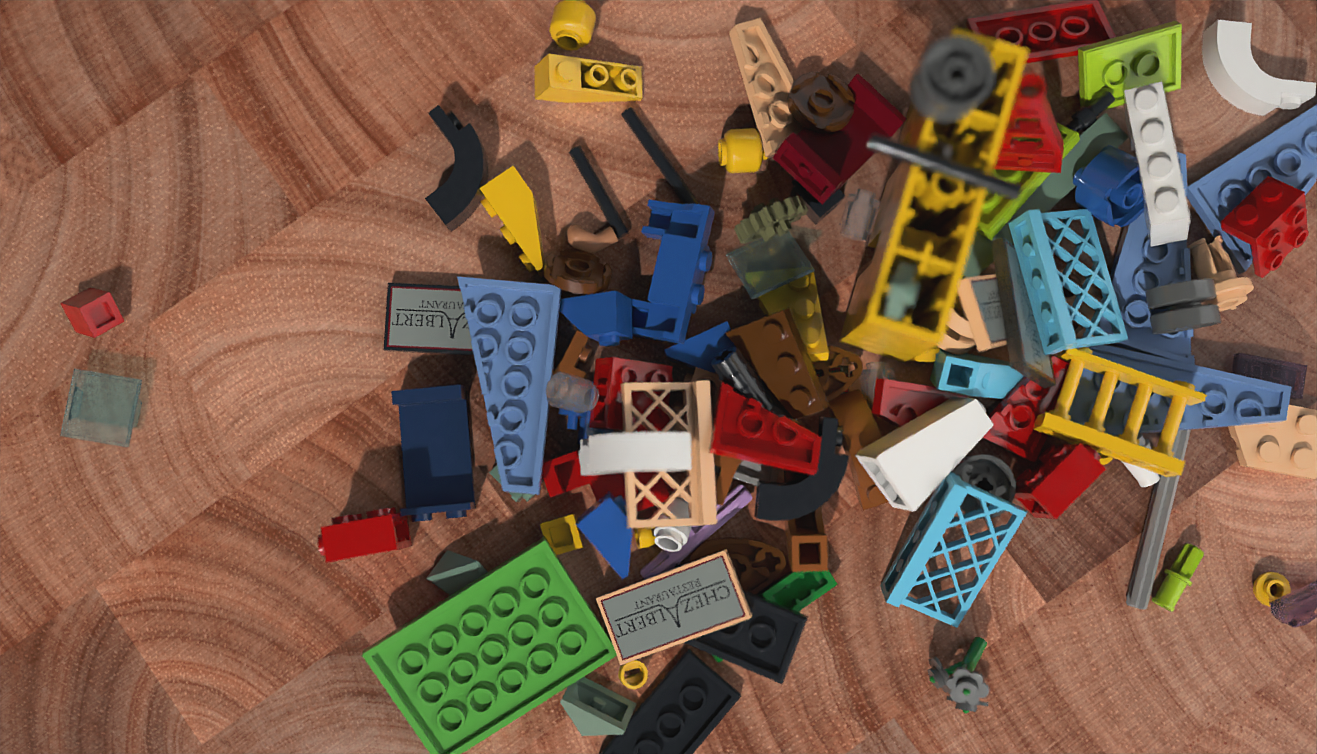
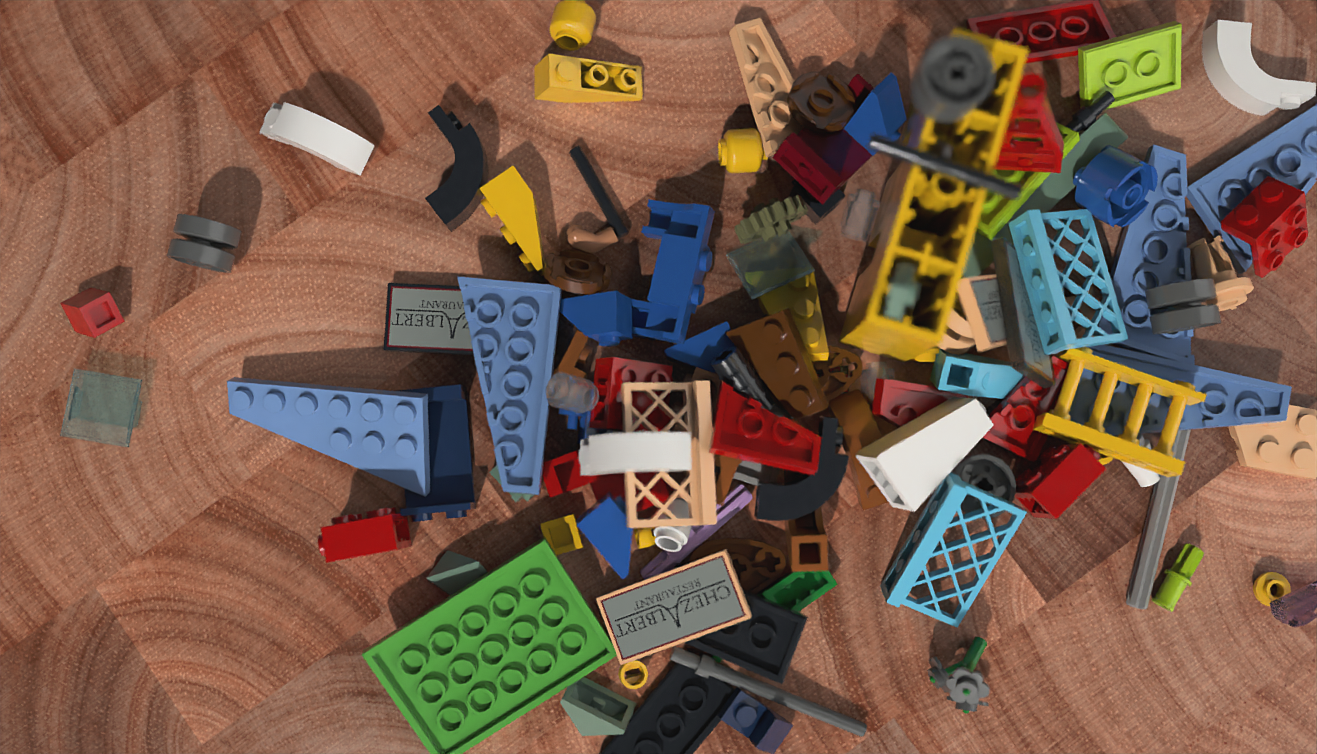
black bar [621,107,700,204] -> none
white arch [1124,82,1190,247] -> none
tile [1231,353,1307,400] -> none
none -> dark grey wheel [166,214,242,273]
none -> medium blue wing [227,377,430,497]
none -> white arch [260,102,375,175]
none -> dark grey bar [669,646,867,737]
none -> dark blue slope [718,687,794,754]
none -> blue slope [844,72,907,156]

